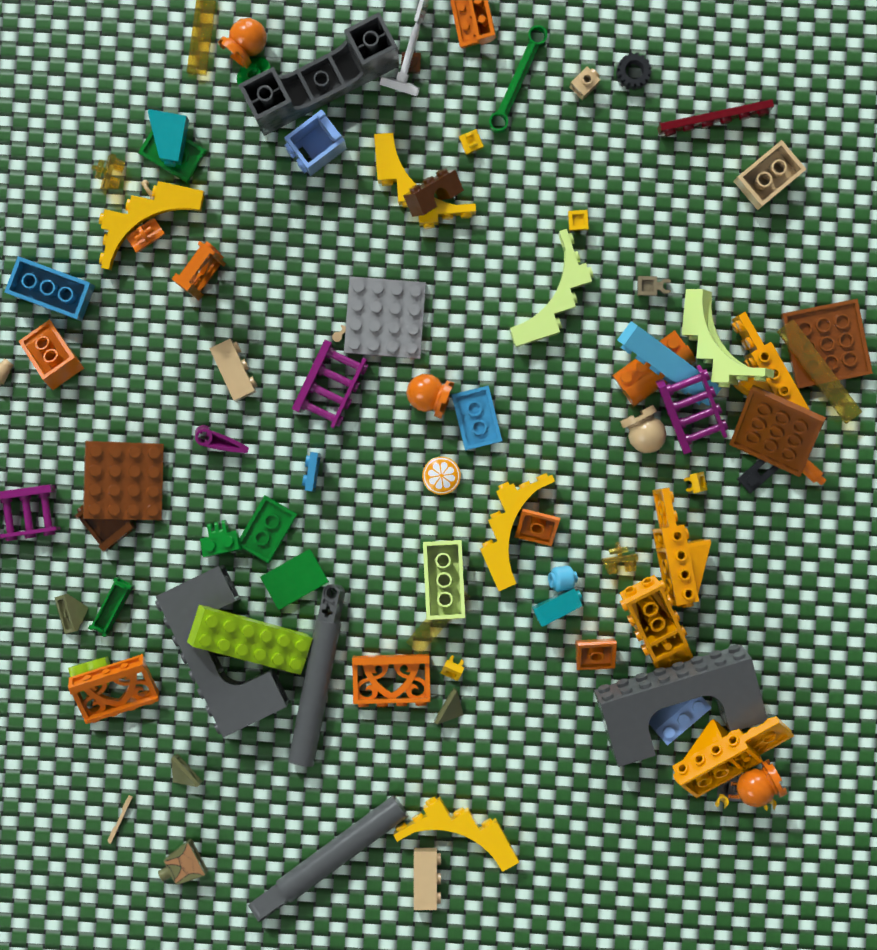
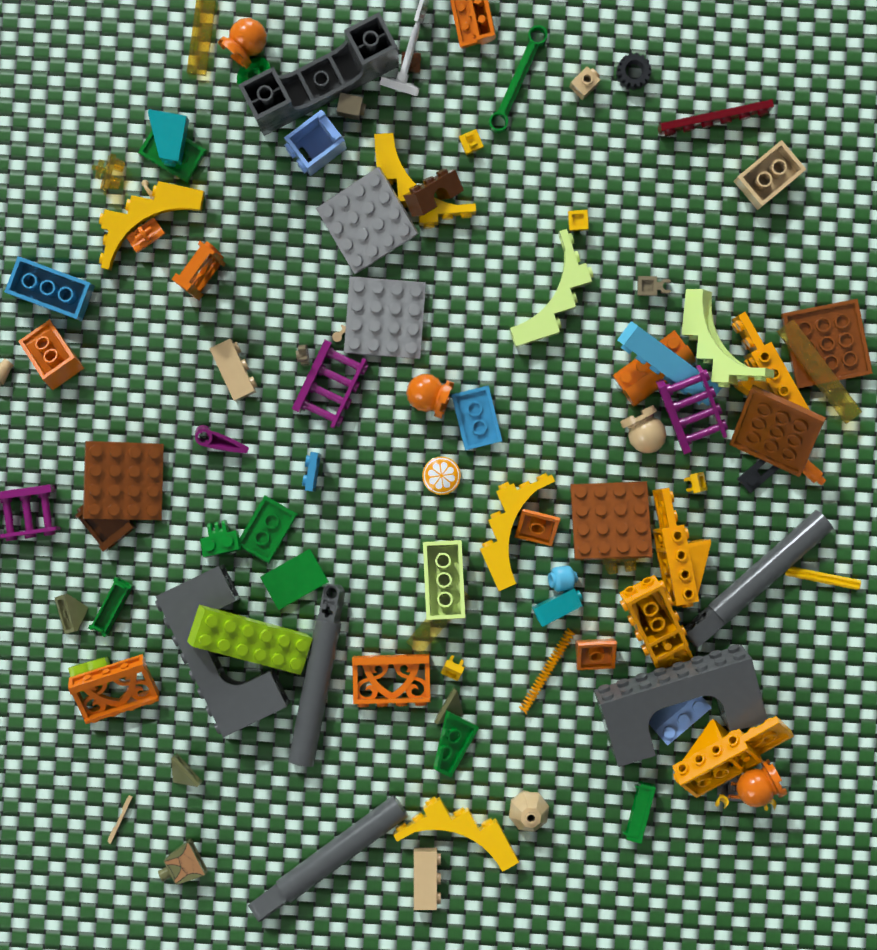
none -> dark tan plate [296,345,310,366]
none -> light grey plate [316,167,419,274]
none -> dark tan brick [336,93,366,120]
none -> green wing [433,710,479,777]
none -> tan cone [509,790,549,832]
none -> light orange piece [519,628,575,714]
none -> dark orange plate [570,481,653,561]
none -> green container [622,781,656,844]
none -> dark grey piece [684,510,834,647]
none -> yellow axle [785,567,861,590]

